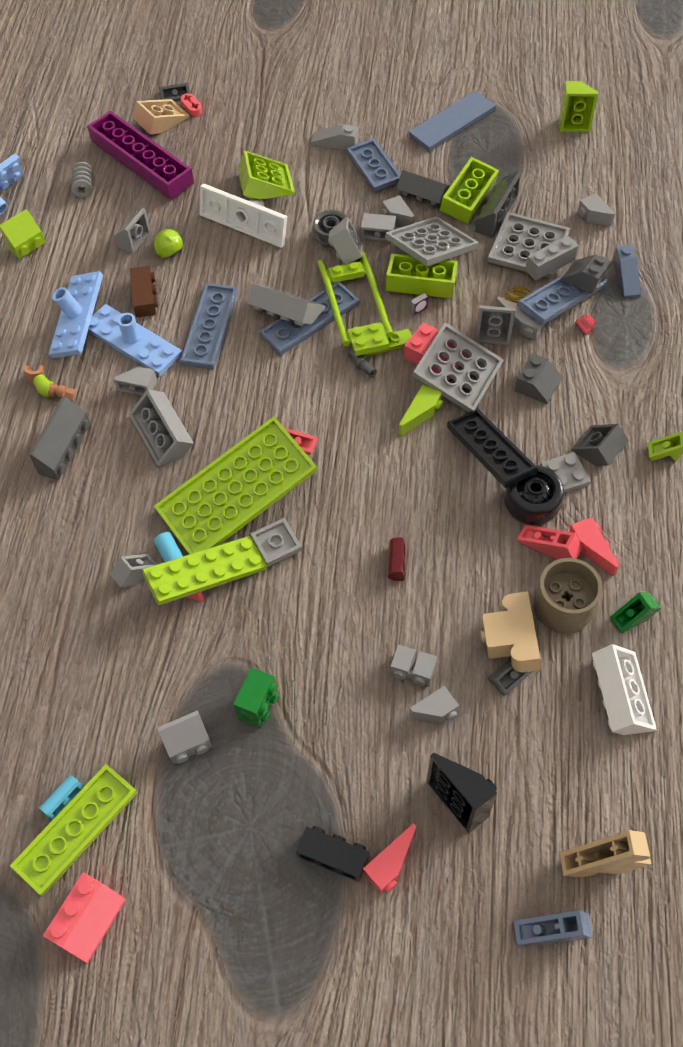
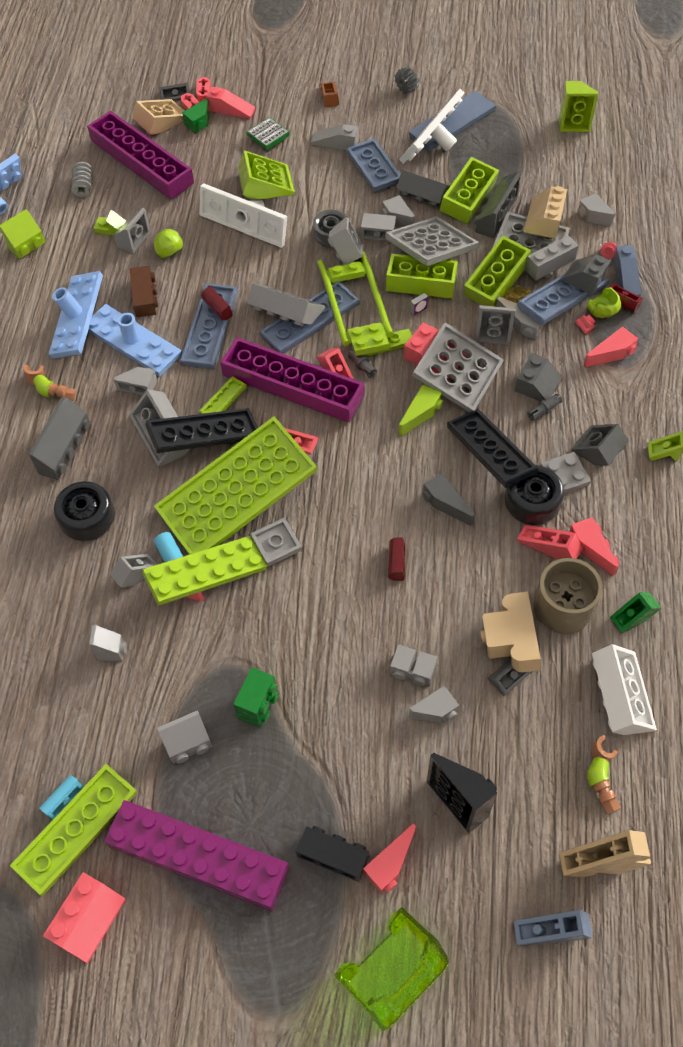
none -> black wheel [54,481,115,541]
none -> light grey slope [89,625,127,661]
none -> lime slope [93,210,126,235]
none -> magenta brick [104,800,290,912]
none -> black tile [145,408,258,453]
none -> green slope [182,99,210,133]
none -> coral beam [196,77,211,102]
none -> lime plate [199,376,247,414]
none -> dark red brick [201,286,233,320]
none -> coral slope [206,87,255,119]
none -> magenta brick [220,337,365,423]
none -> tile [247,117,290,151]
none -> coral slope [317,348,354,379]
none -> dark orange slope [320,82,339,107]
none -> clear neon green windscreen [334,907,449,1031]
none -> dark grey gear [394,66,419,94]
none -> white plate [399,89,464,164]
none -> dark grey slope [422,473,475,526]
none -> lime brick [464,235,531,307]
none -> tan slope [523,186,568,239]
none -> dark grey pin [527,393,563,421]
none -> coral slope [584,326,638,367]
none -> lime hair [586,287,621,319]
none -> nougat piece [587,735,621,814]
none -> coral plate [601,242,616,259]
none -> dark red brick [610,284,643,313]

